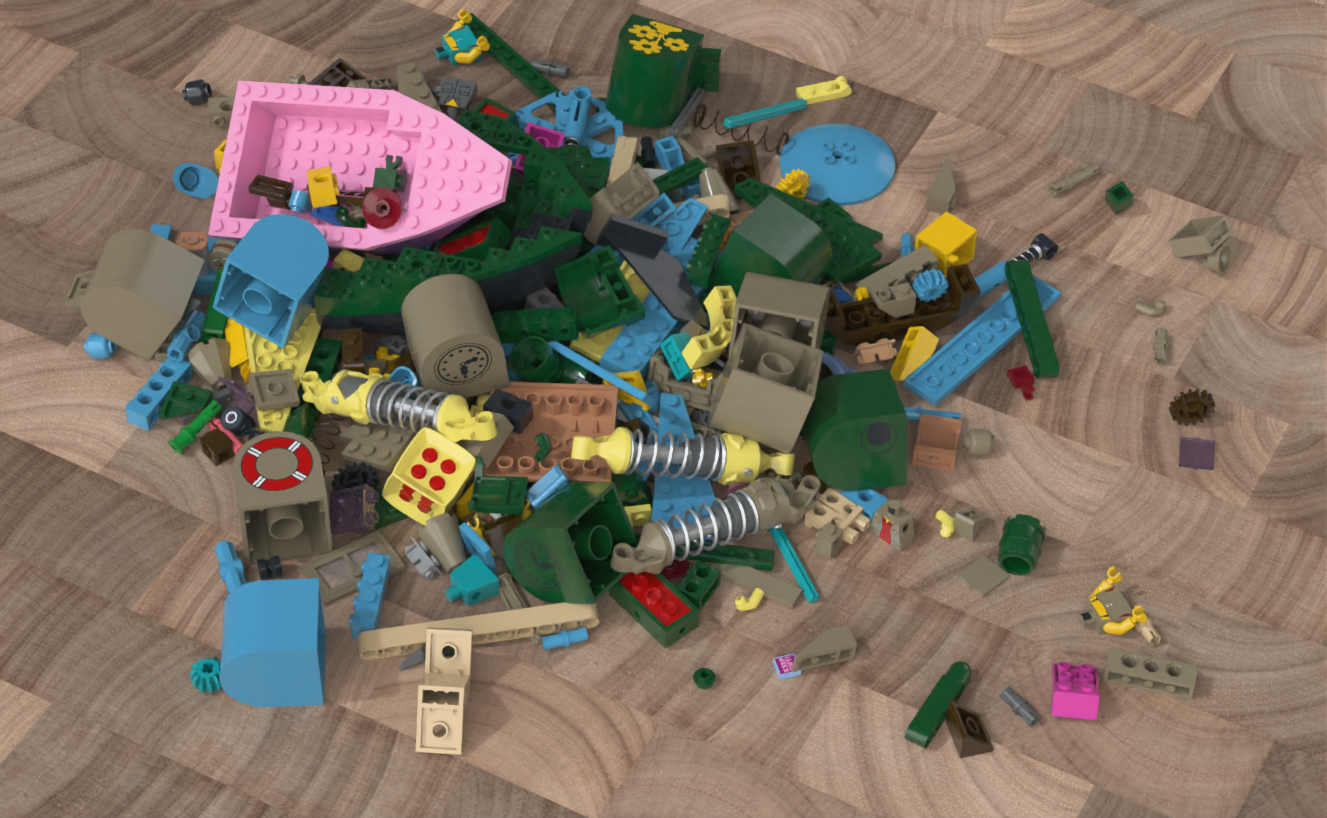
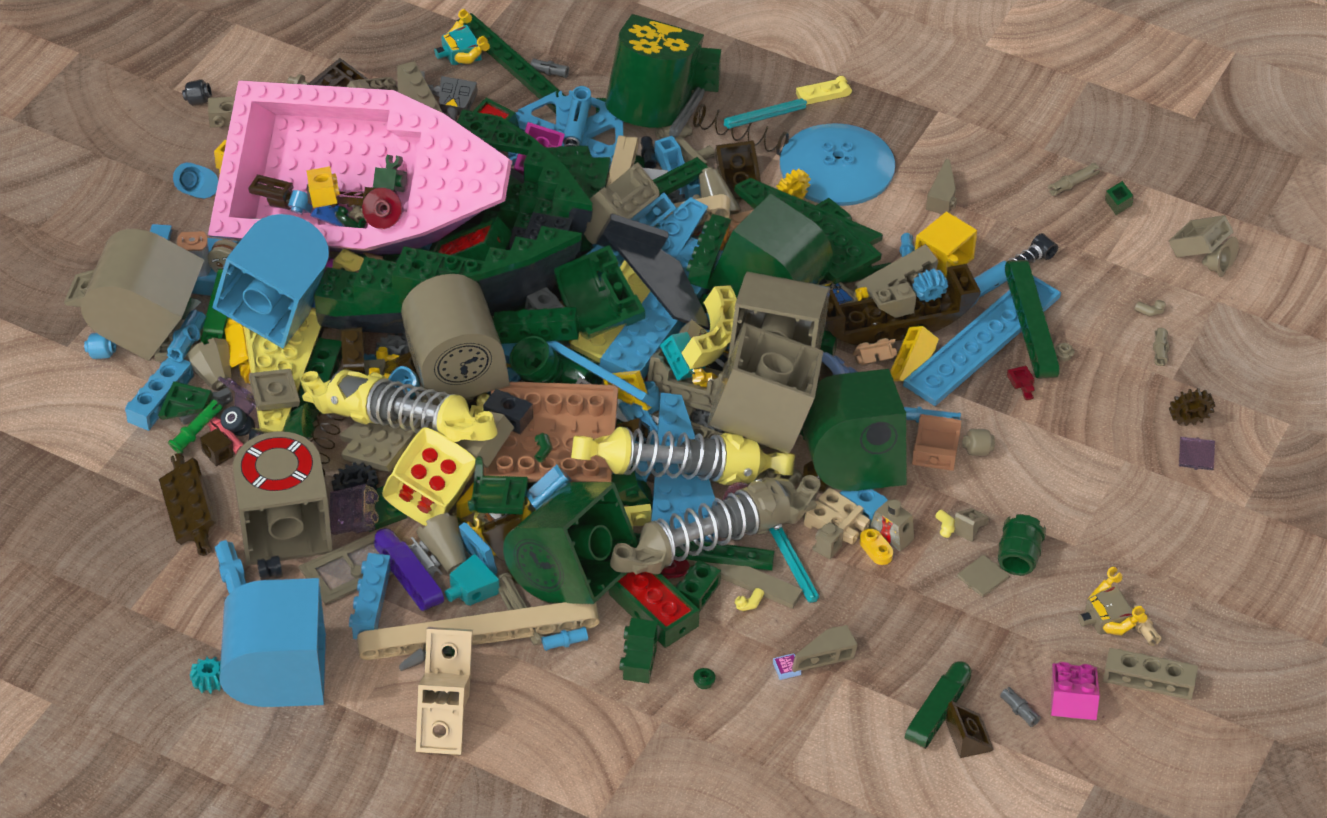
none -> dark brown plate [159,453,216,556]
none -> dark purple piece [374,528,444,611]
none -> dark green brick [619,618,658,684]
none -> yellow plate [859,529,893,565]
none -> dark tan plate [1055,343,1075,361]

